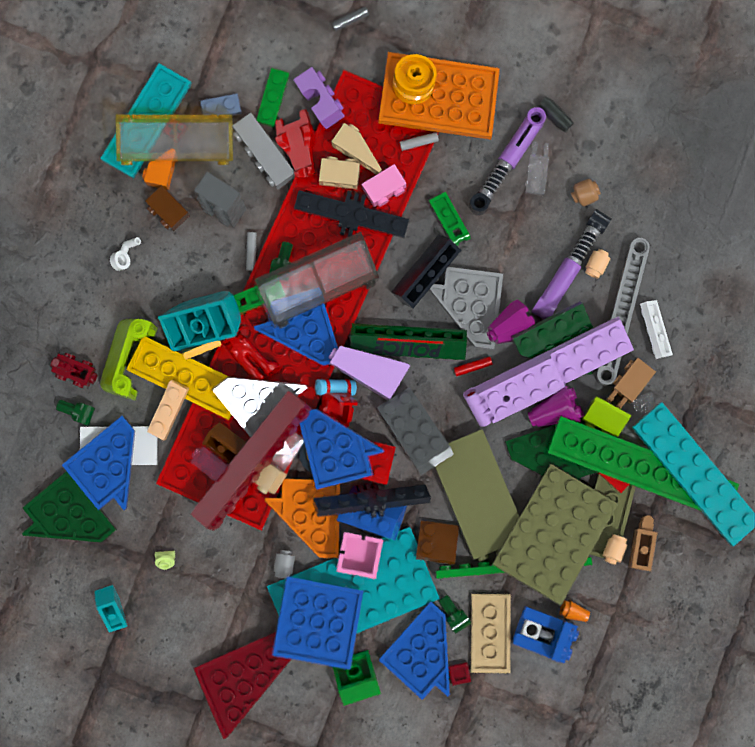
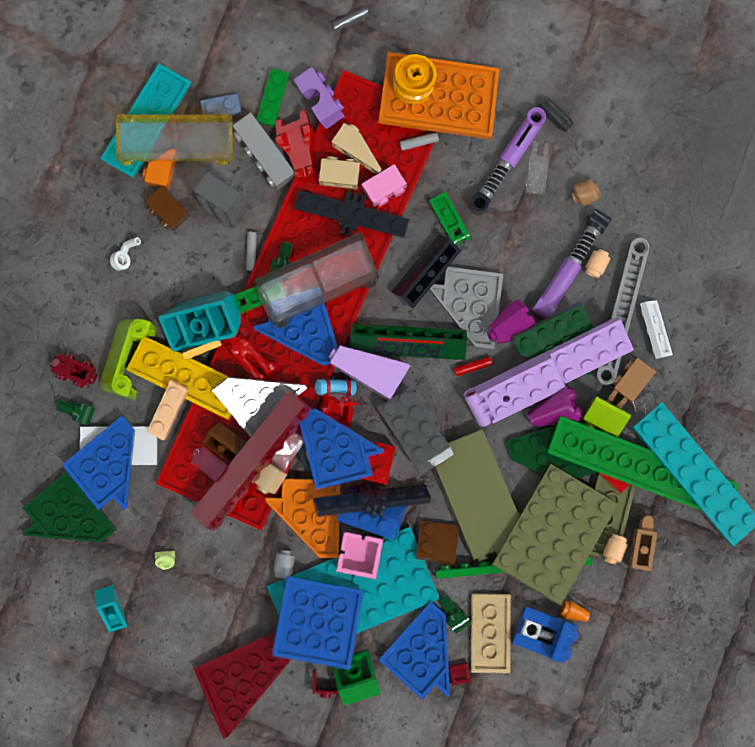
none -> dark red bracket [312,669,339,698]

